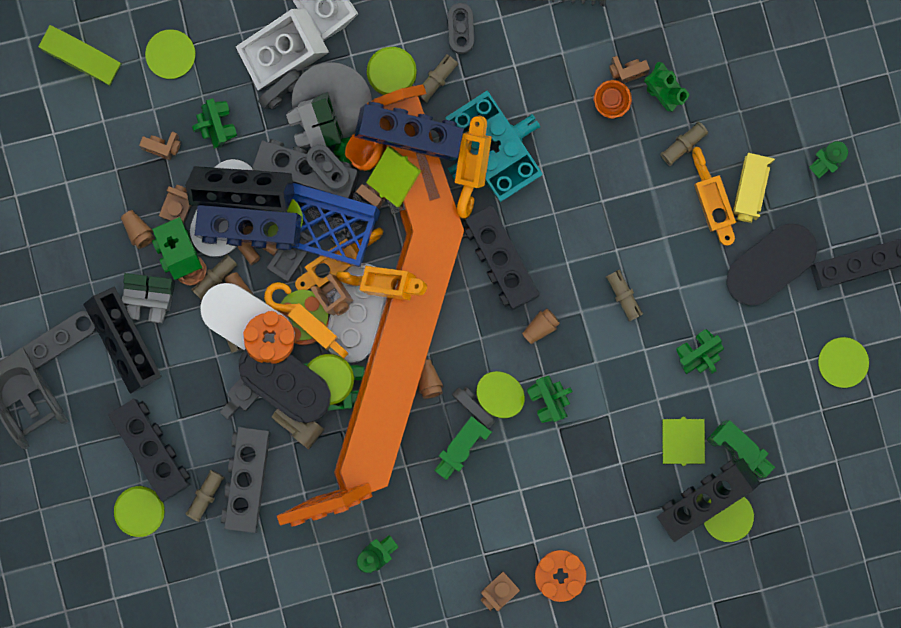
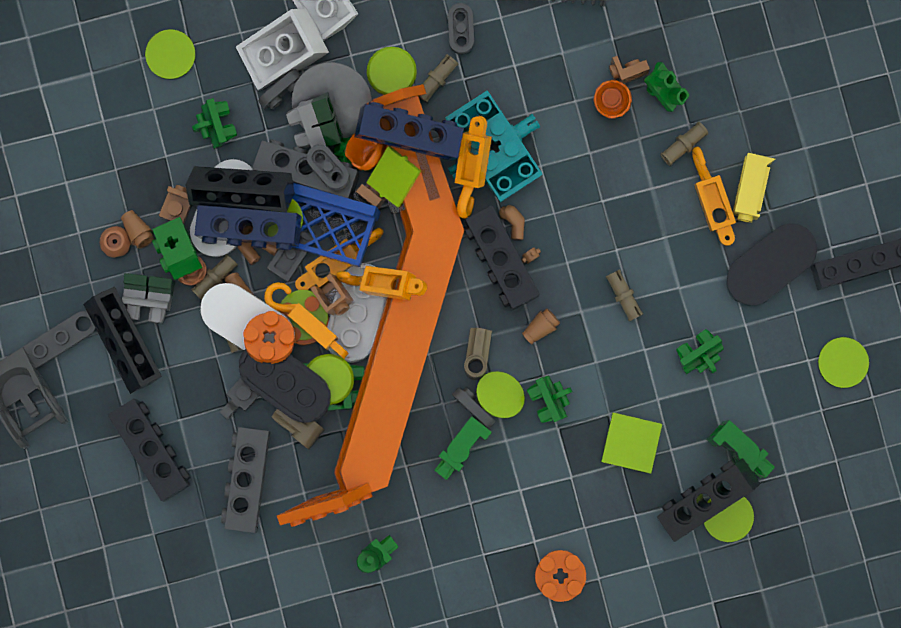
lime slope [38,25,121,86] -> none
lime piece [114,486,165,537] -> none
medium nougat bracket [139,132,181,160] -> none
dark tan pin [185,470,225,522] -> none
medium nougat cone [418,359,443,399] -> none
medium nougat bracket [480,572,520,611] -> none
lime piece [662,417,705,466] -> none
green hips [809,141,849,178] -> none
none -> nougat plate [100,226,131,258]
none -> dark tan piece [464,328,492,380]
none -> medium nougat arm [499,205,525,240]
none -> medium nougat piece [521,248,541,264]
none -> lime tile [601,413,662,474]

